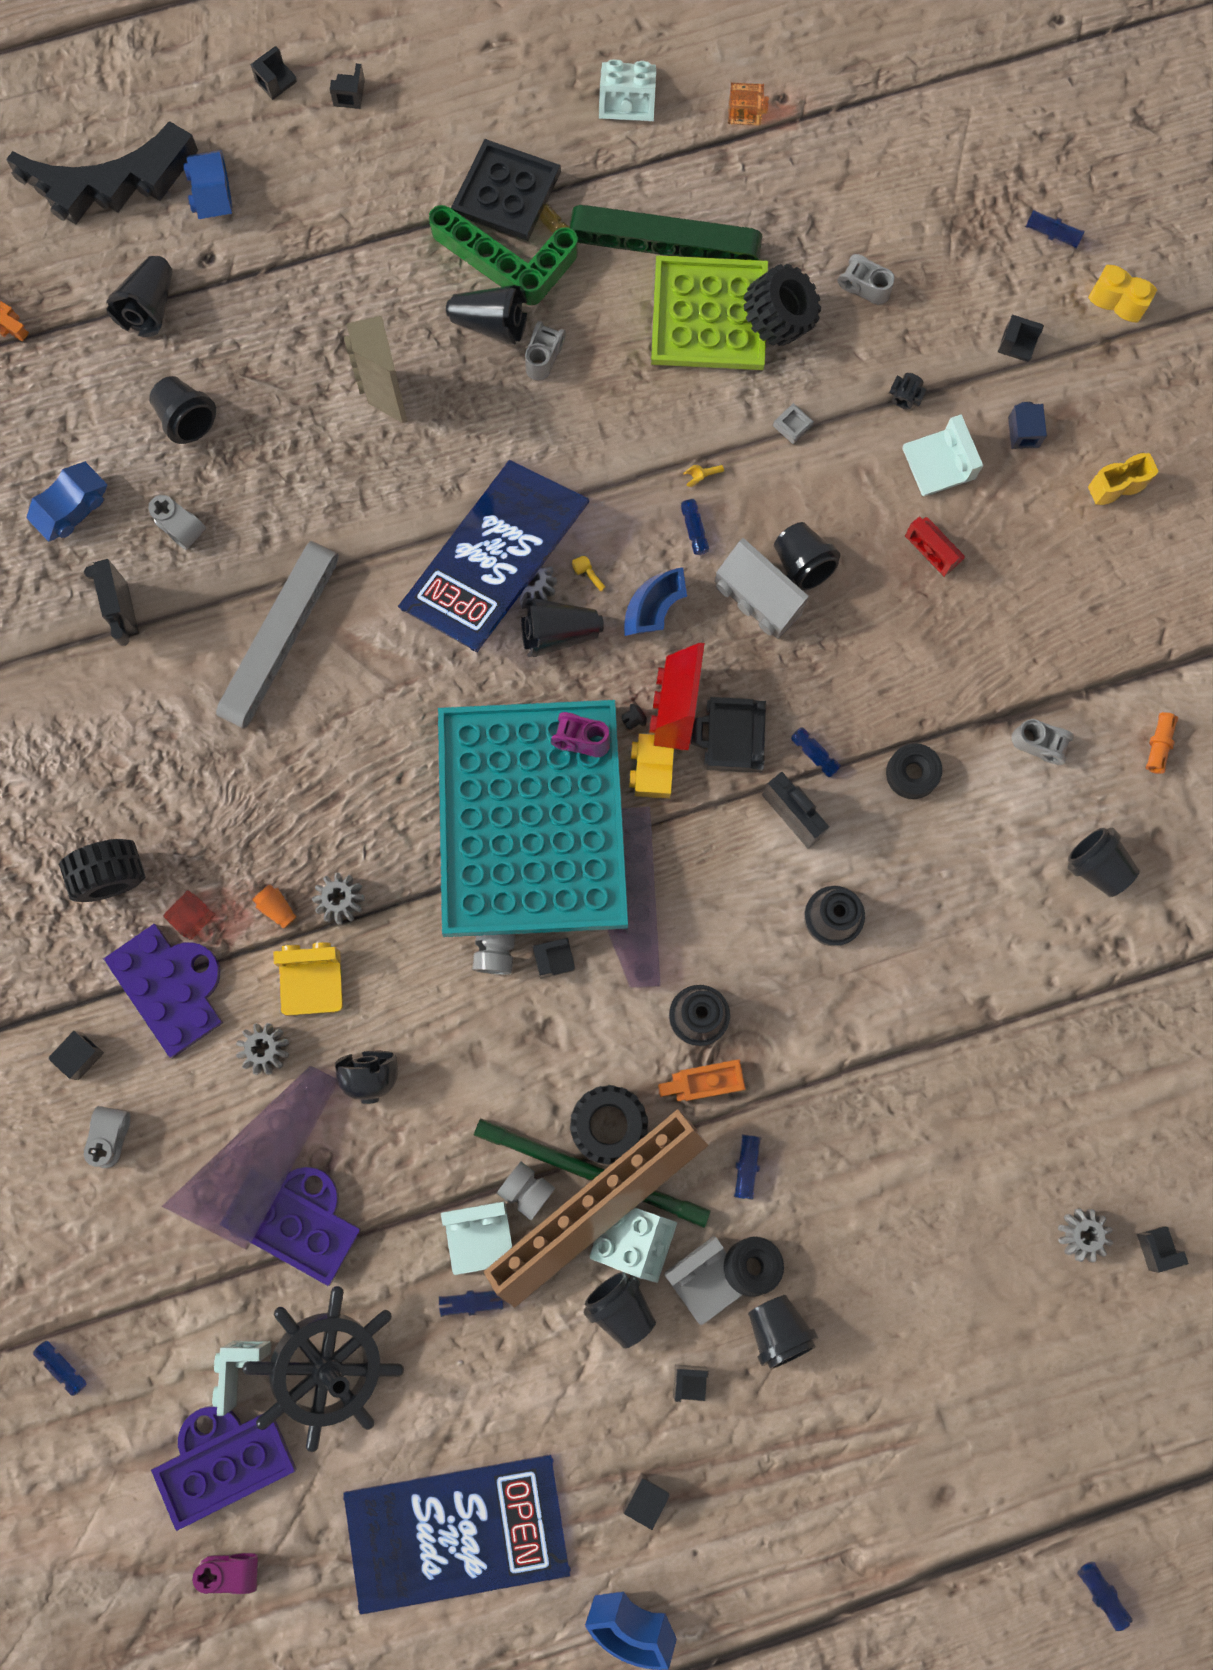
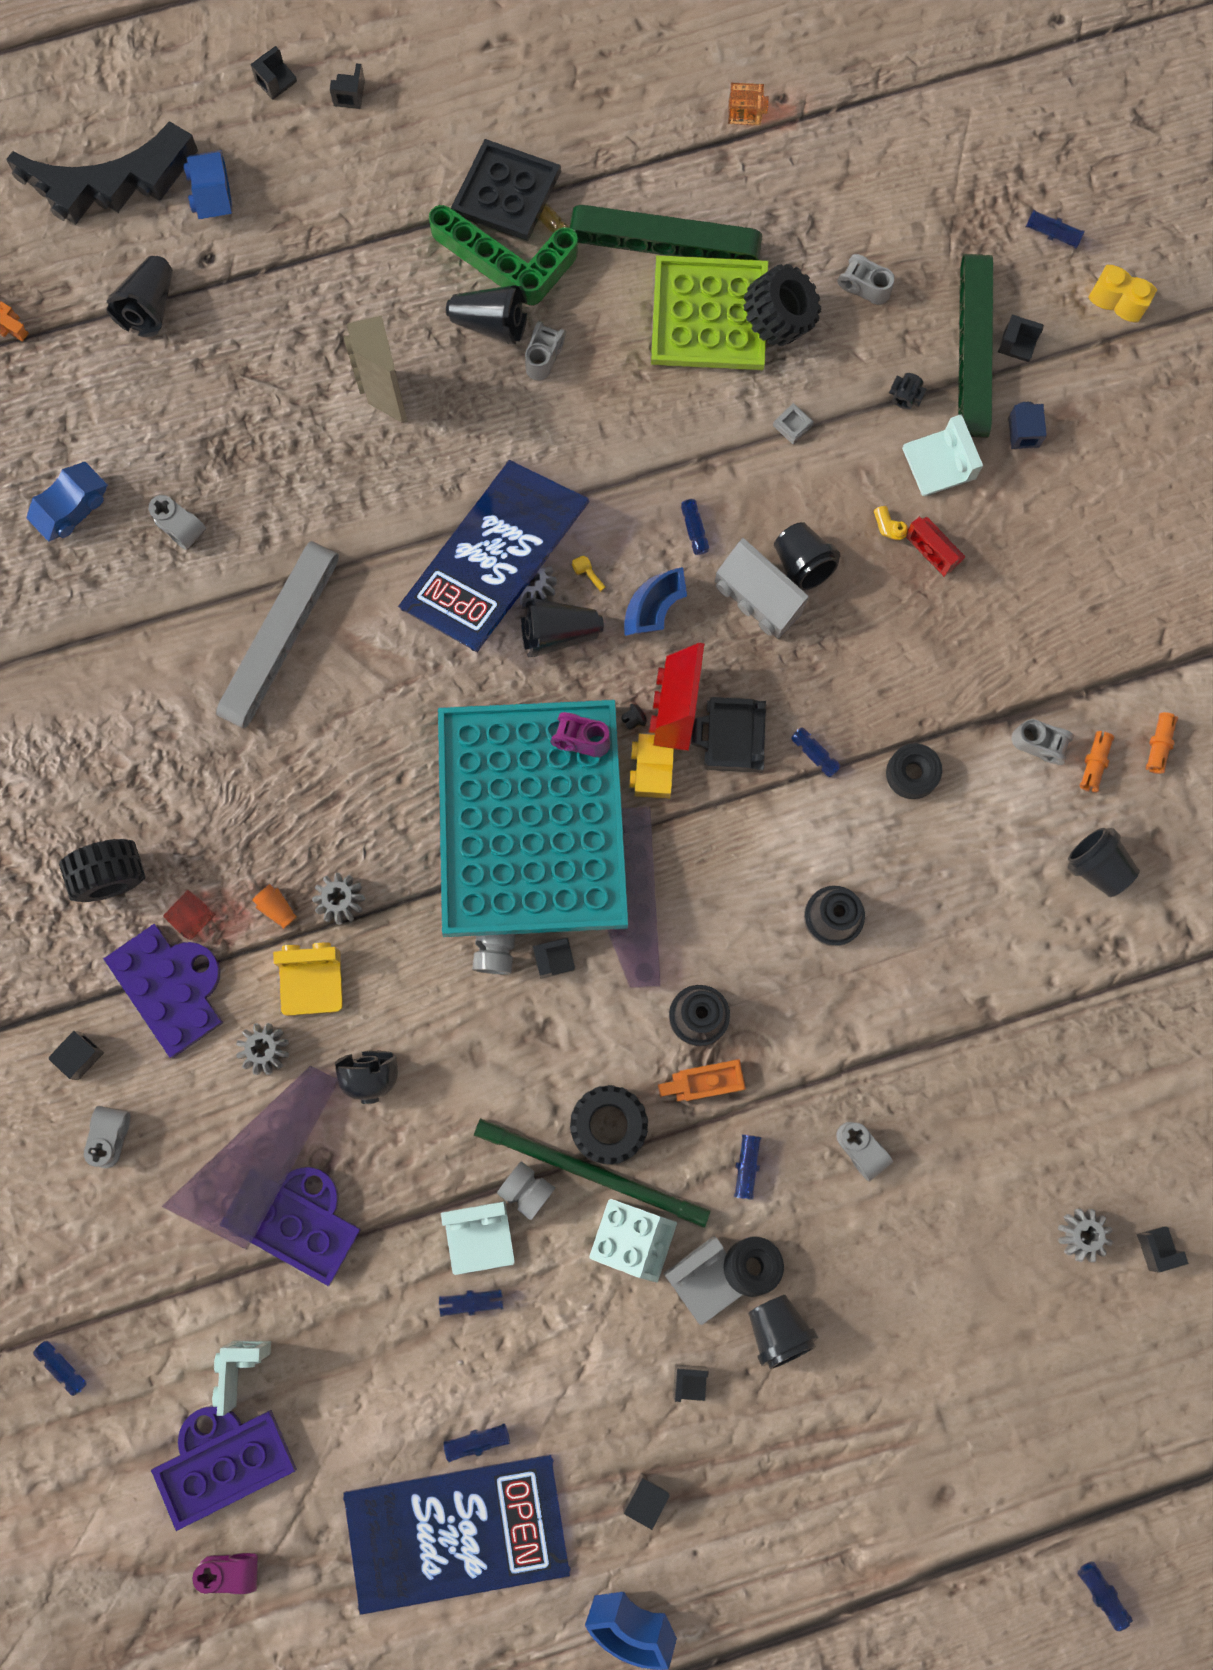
black piece [84,559,139,646] -> none
black piece [149,376,216,444] -> none
black piece [242,1286,404,1452] -> none
medium nougat brick [483,1109,709,1308] -> none
black piece [583,1272,656,1349] -> none
light aqua bracket [599,59,656,121] -> none
yellow hand [683,465,724,487] -> none
black piece [762,772,830,849] -> none
yellow brick [1088,453,1159,505] -> none
none -> clear blue pin [443,1423,510,1463]
none -> light grey piece [836,1122,893,1182]
none -> yellow arm [874,506,908,540]
none -> dark green beam [958,254,993,438]
none -> orange pin [1080,731,1114,792]

